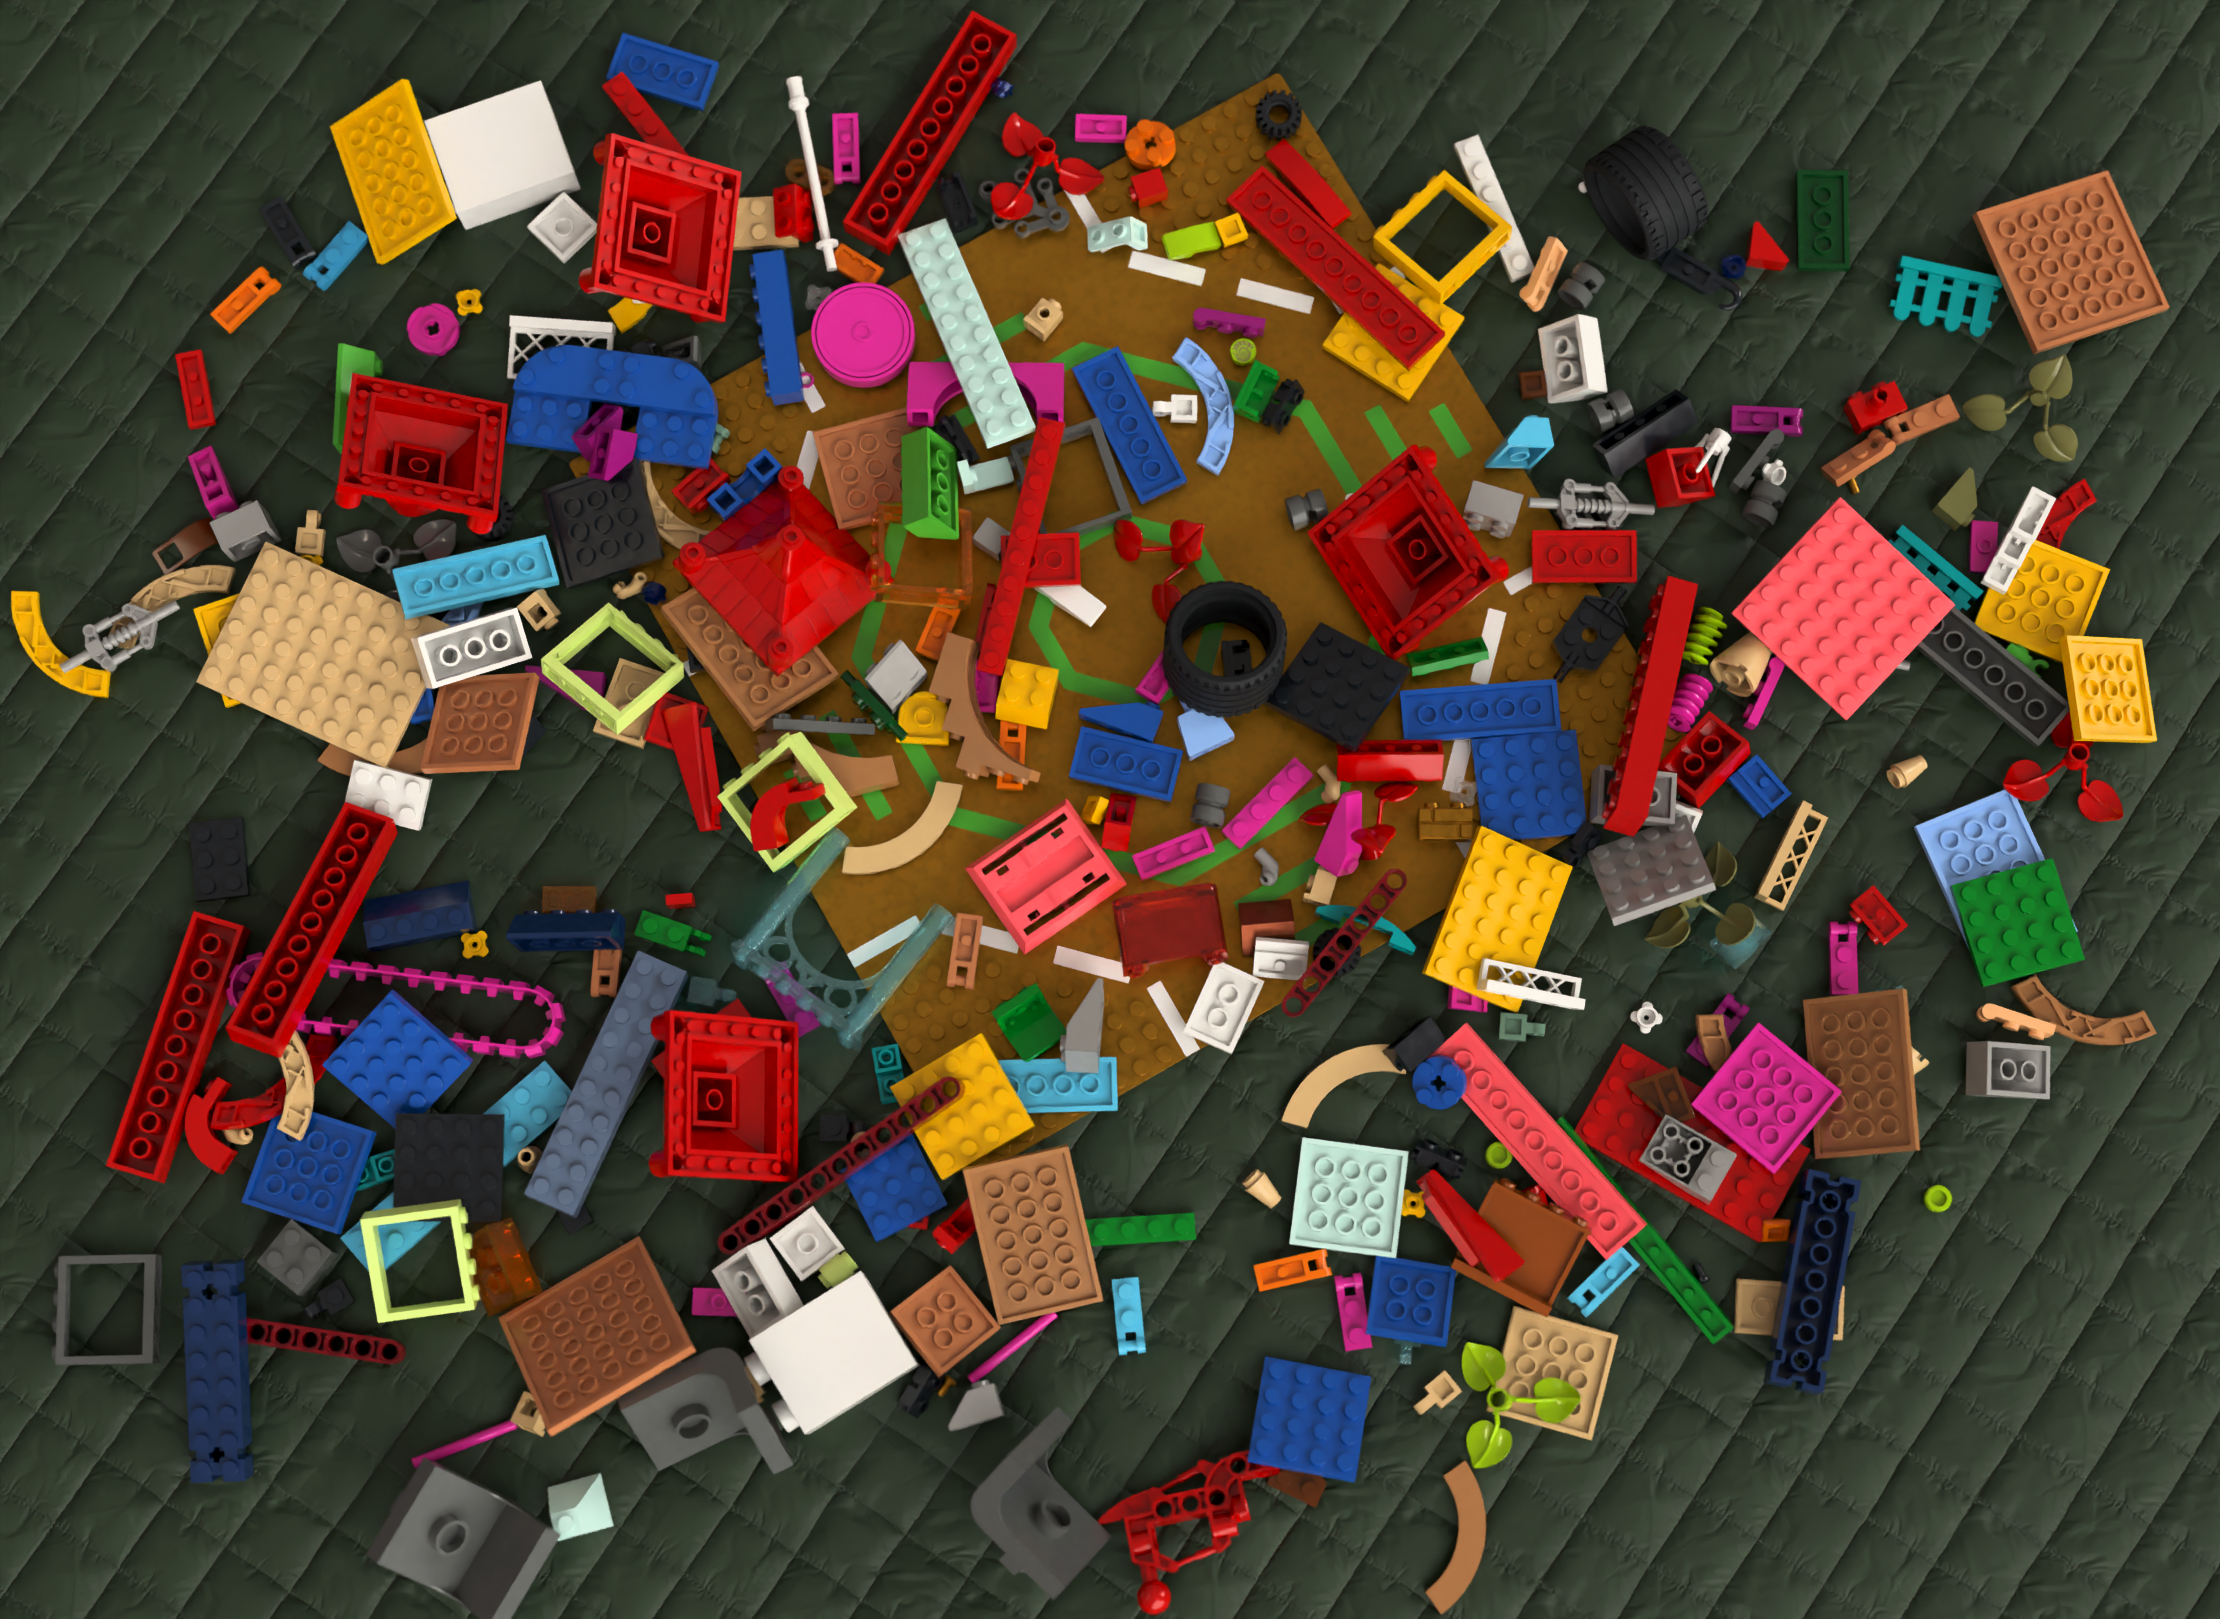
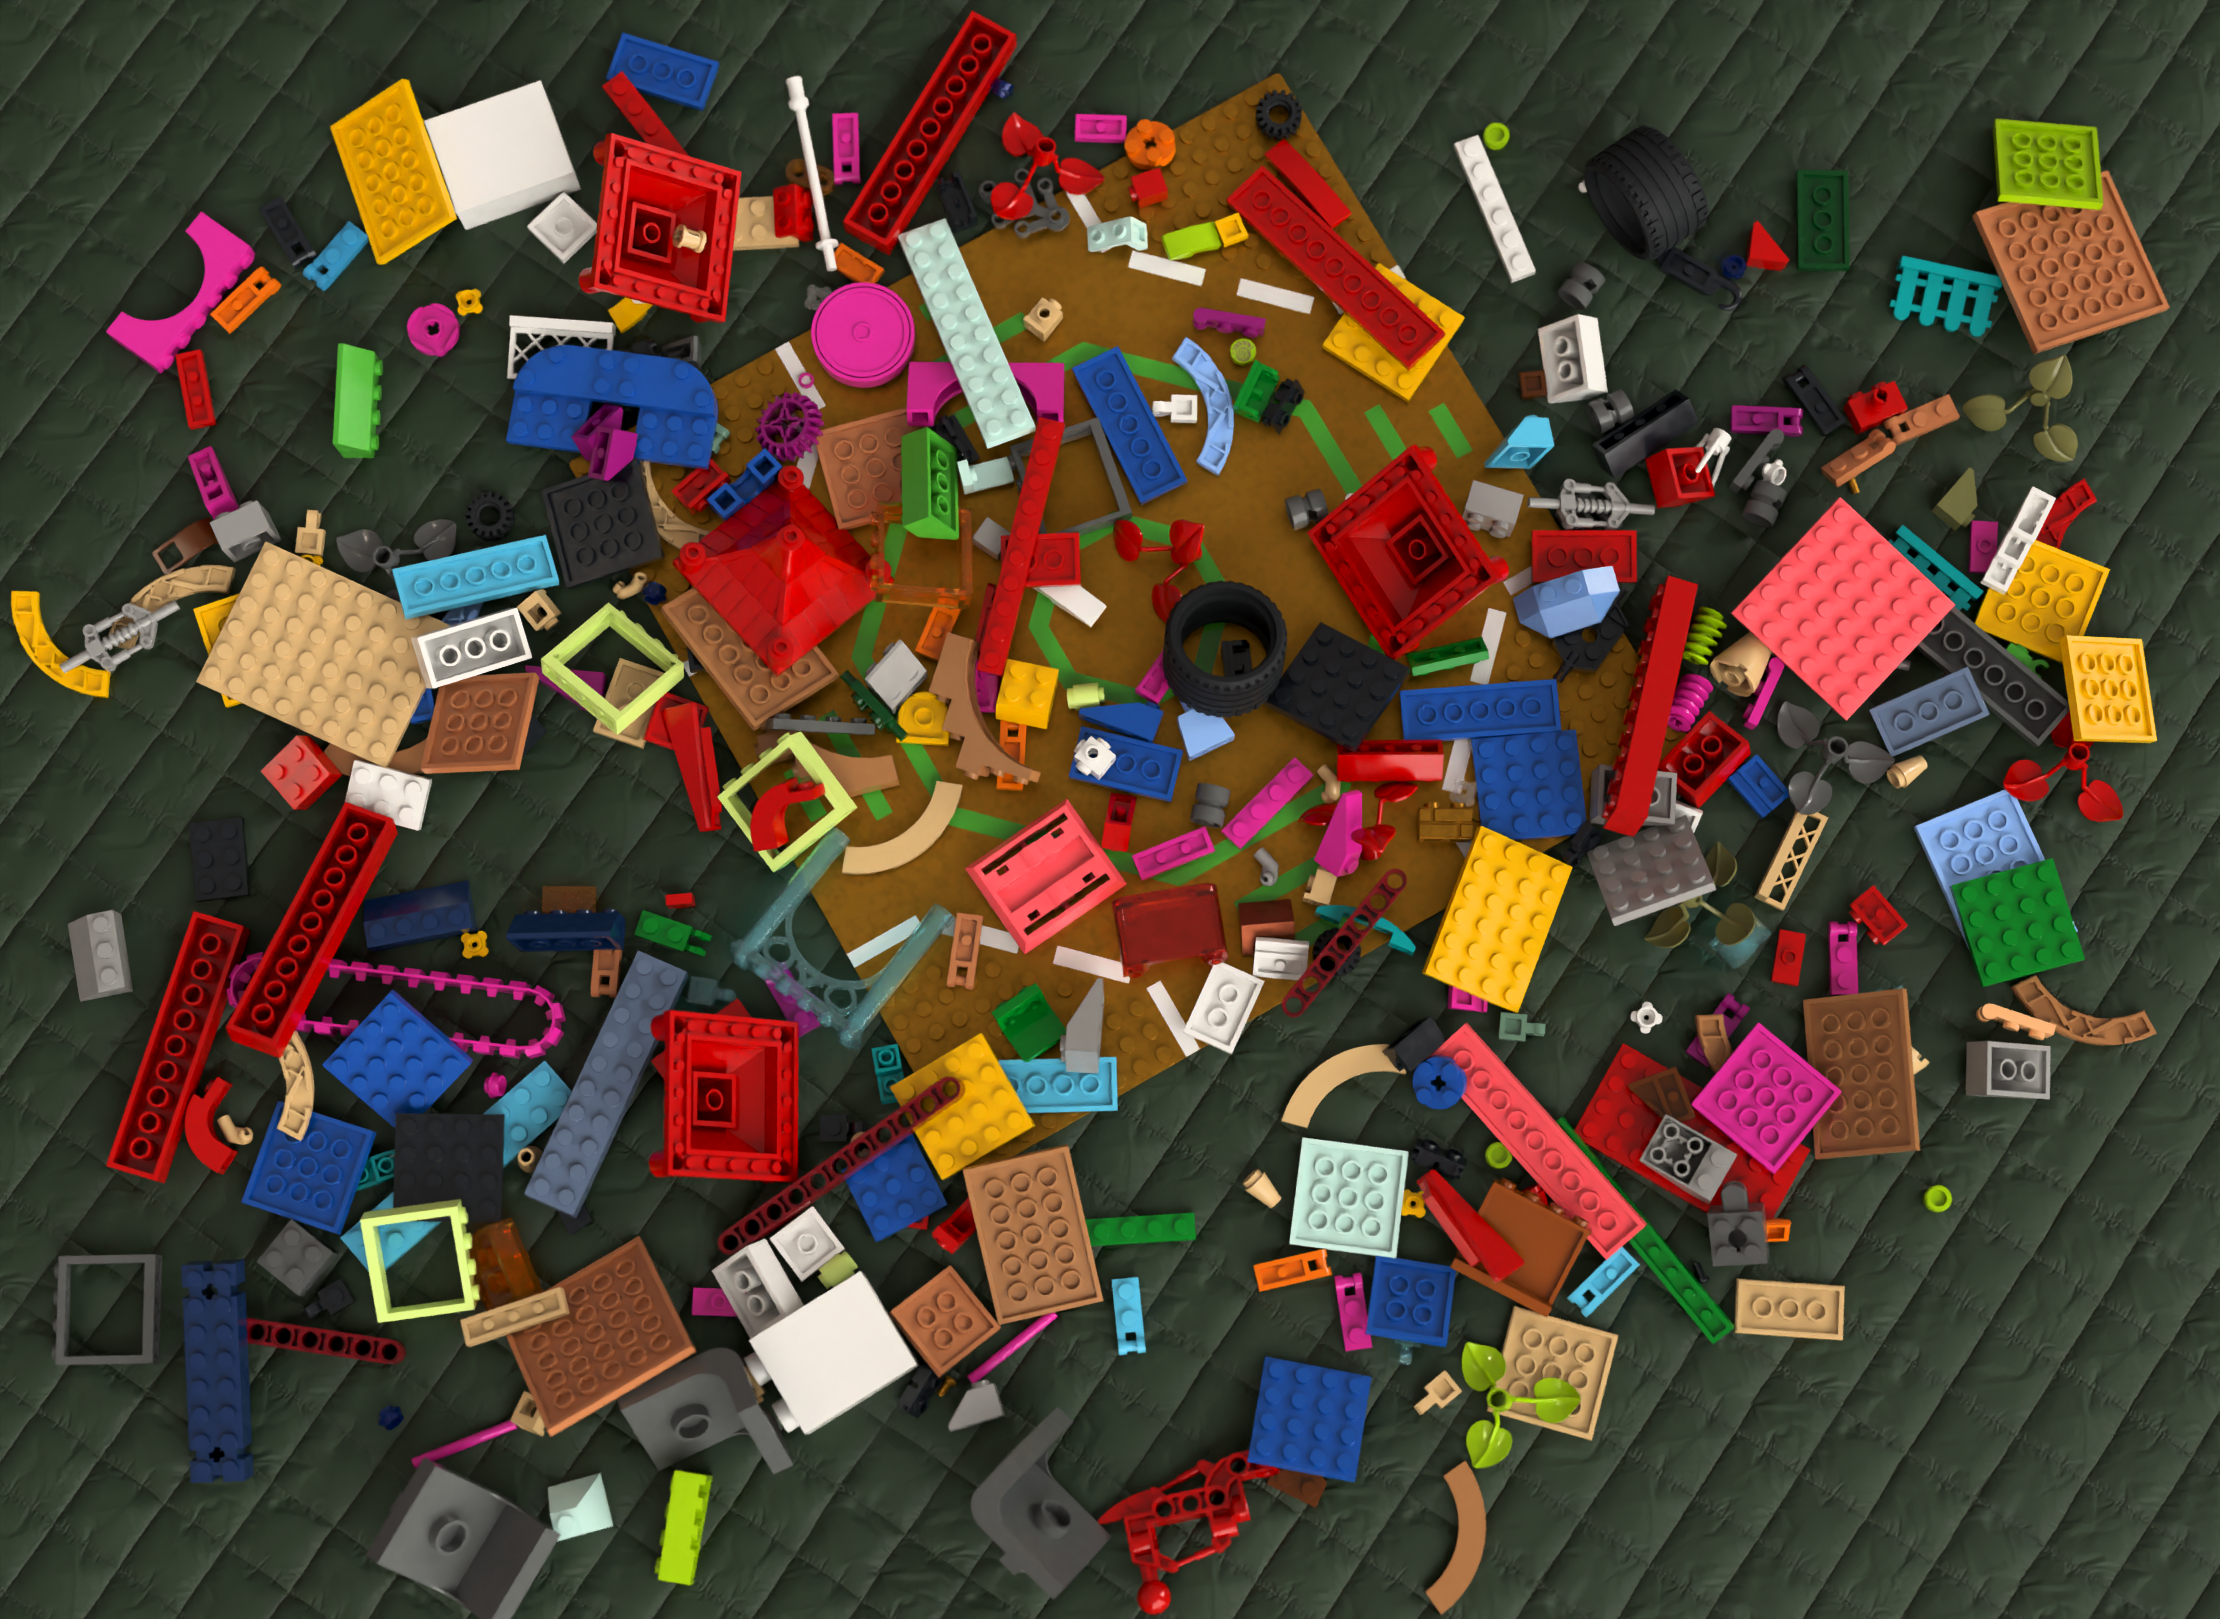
red tile [210,1034,338,1130] -> none
red piece [334,373,508,534] -> none
blue brick [749,249,805,406] -> none
yellow plate [1080,796,1109,825] -> none
yellow window [1373,170,1512,305] -> none
white fence [1476,958,1586,1010] -> none
light nougat plate [1519,237,1568,312] -> none
dark blue brick [1763,1169,1861,1395] -> none
none -> light grey slope [68,910,133,1002]
none -> dark pink arch [106,212,255,373]
none -> brick [261,735,343,810]
none -> clear blue plate [378,1406,404,1431]
none -> tan plate [460,1287,570,1347]
none -> dark pink plate [484,1072,507,1098]
none -> lime wedge [655,1470,713,1585]
none -> tan bush [673,224,706,253]
none -> magenta gear [755,392,824,462]
none -> yellowish green brick [1067,682,1105,711]
none -> white brick [1074,736,1116,780]
none -> lime tile [1483,122,1509,150]
none -> medium blue wedge [1513,566,1620,639]
none -> dark grey brick [1707,1181,1770,1266]
none -> red plate [1770,929,1806,987]
none -> dark grey plant [1777,701,1895,815]
none -> black plate [1782,364,1846,437]
none -> sand blue plate [1870,666,1990,757]
none -> lime plate [1993,119,2103,210]

